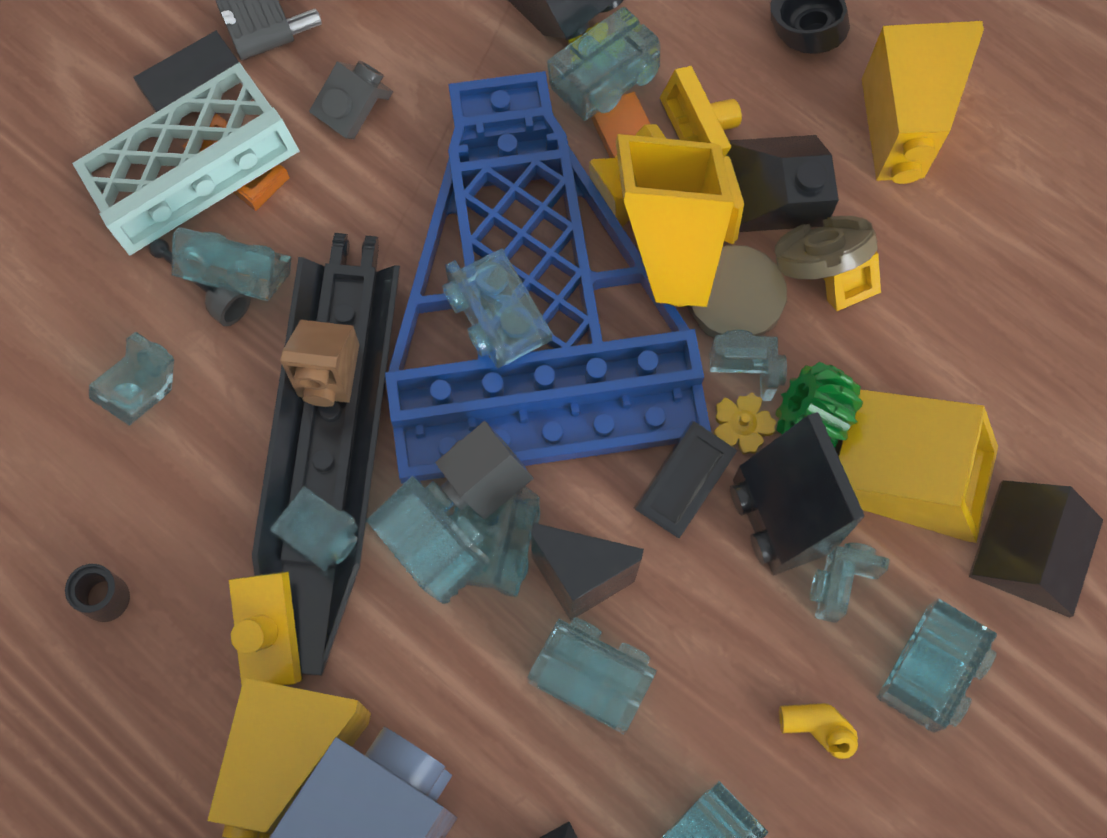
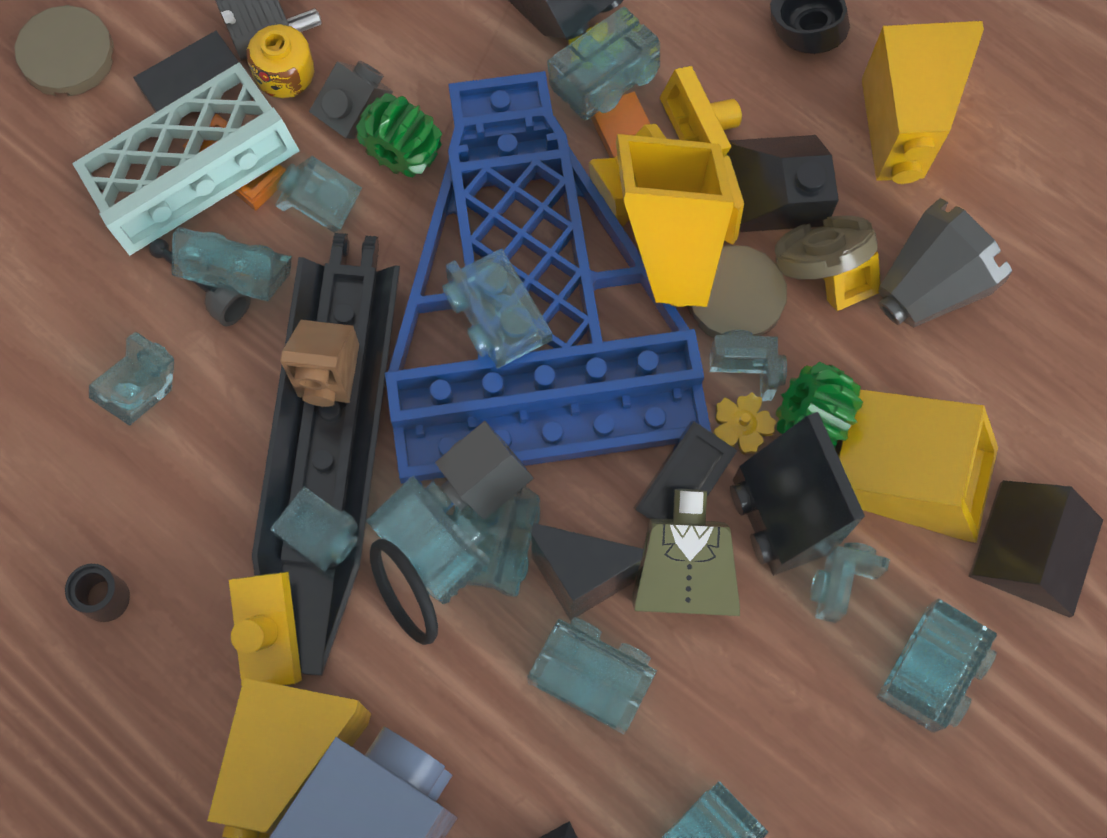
yellow arm [779,703,858,759] -> none
none -> dark tan tile [15,5,114,96]
none -> yellow head [246,24,315,99]
none -> clear light blue bracket [275,156,362,233]
none -> green gear [356,93,442,178]
none -> black tyre [369,539,438,645]
none -> olive torso [632,489,740,616]
none -> dark grey cone [878,198,1012,328]

